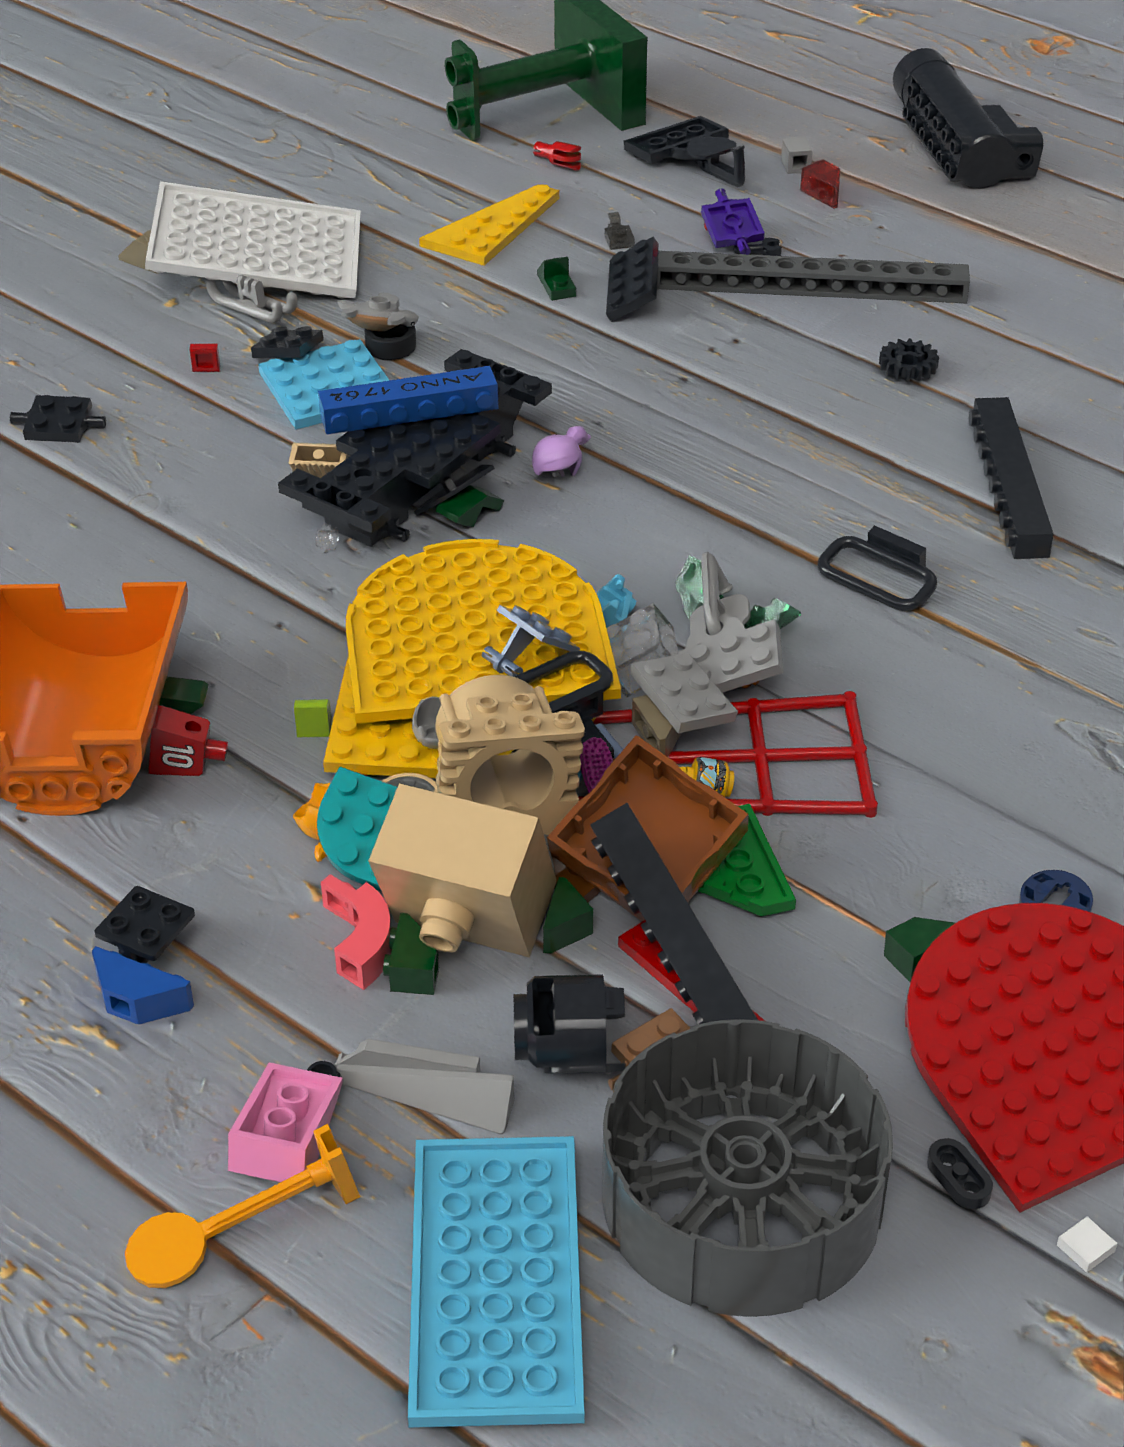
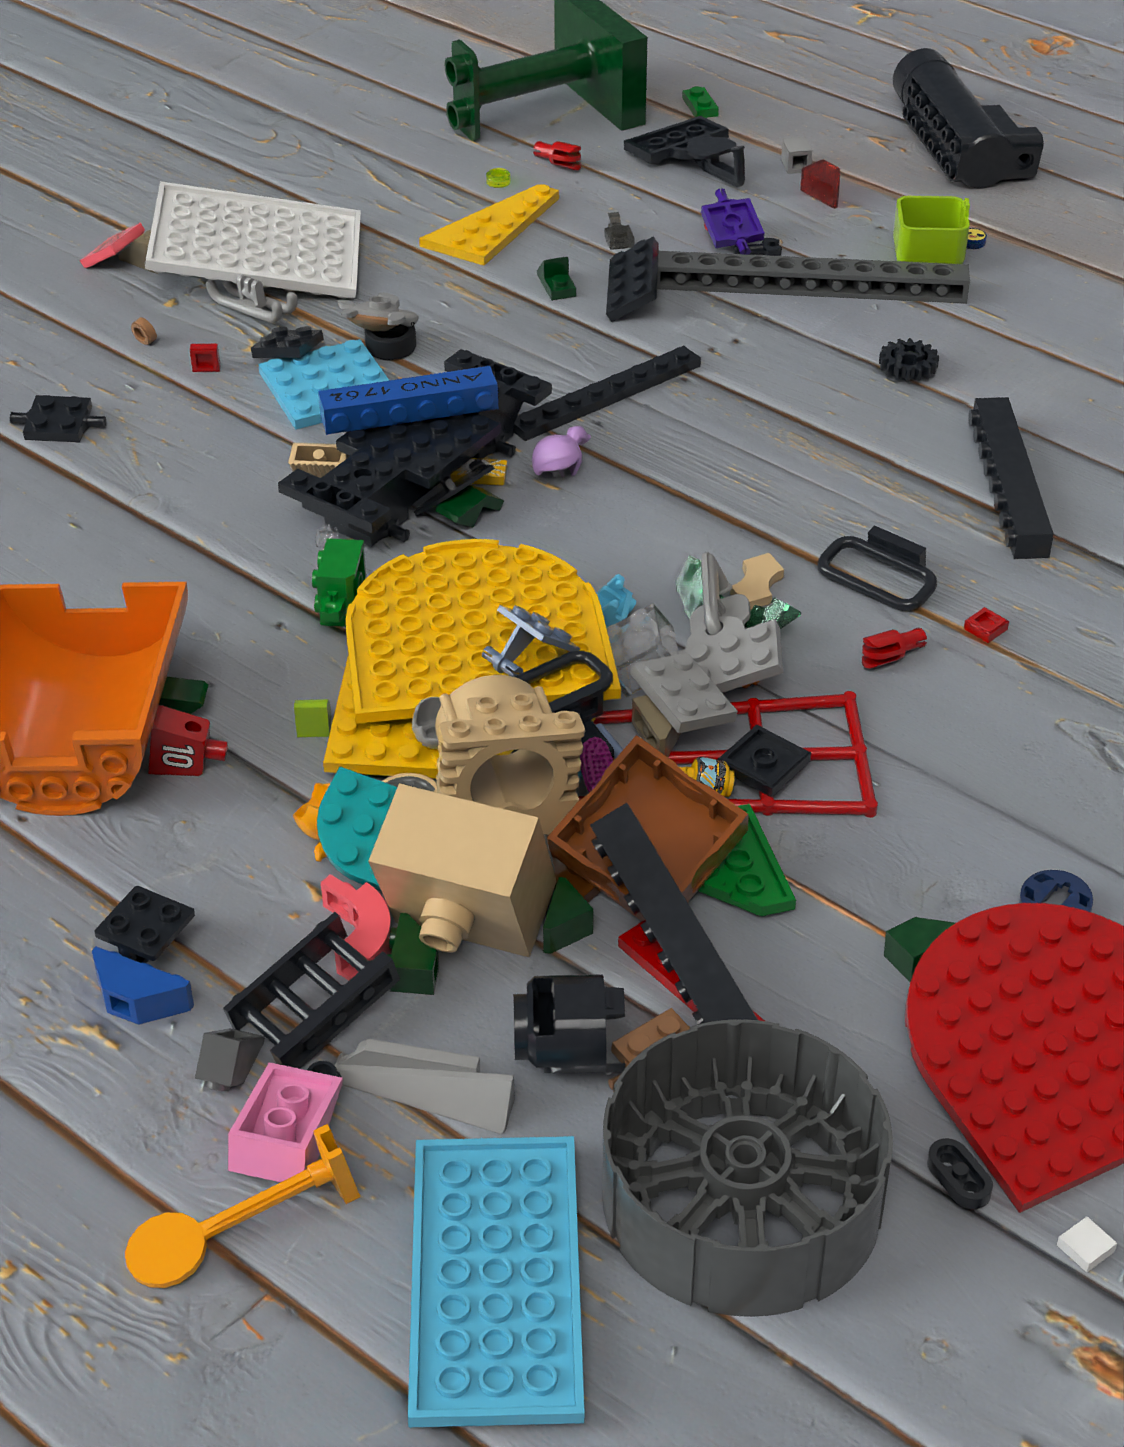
none -> coral tile [80,223,145,268]
none -> medium nougat tile [131,317,157,345]
none -> dark grey slope [195,1028,265,1091]
none -> black fence [223,912,400,1069]
none -> green hinge [312,538,366,627]
none -> yellow tile [451,458,507,485]
none -> clear neon green tile [486,168,510,188]
none -> black plate [513,346,701,441]
none -> green plate [682,86,719,118]
none -> black tile [717,724,811,797]
none -> tan tile [730,553,784,610]
none -> red arm [862,627,927,669]
none -> lime piece [893,196,970,264]
none -> red tile [964,607,1009,643]
none -> tile [967,228,987,249]

